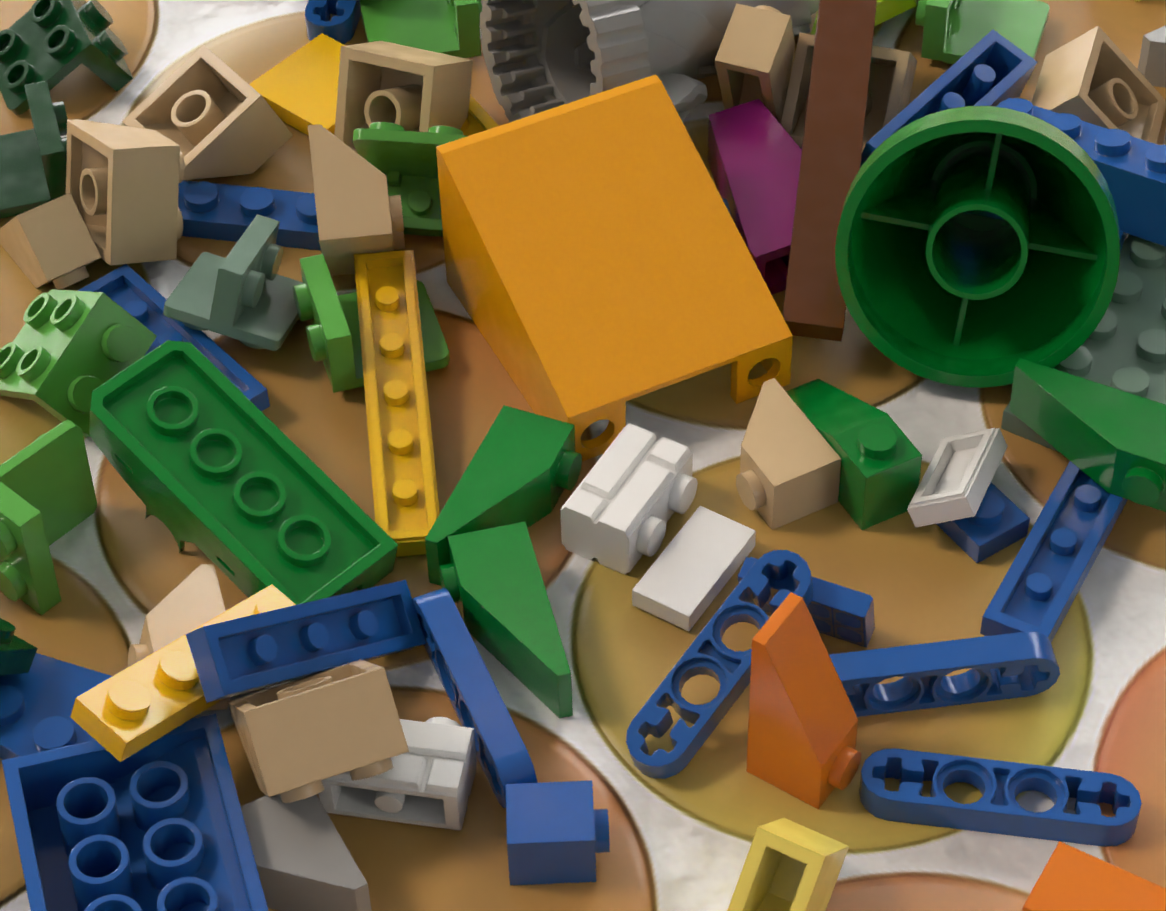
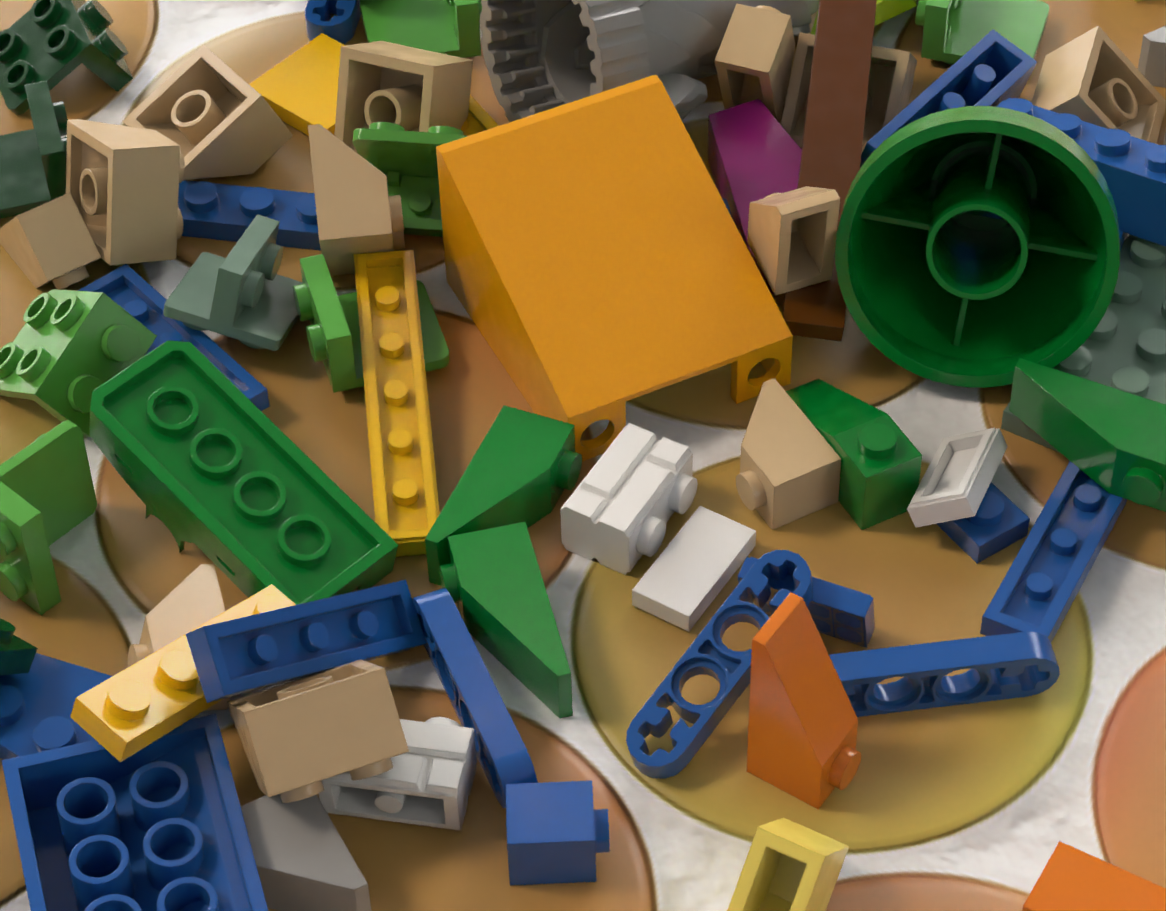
blue beam [859,748,1142,847] -> none
none -> tan slope [747,186,840,296]

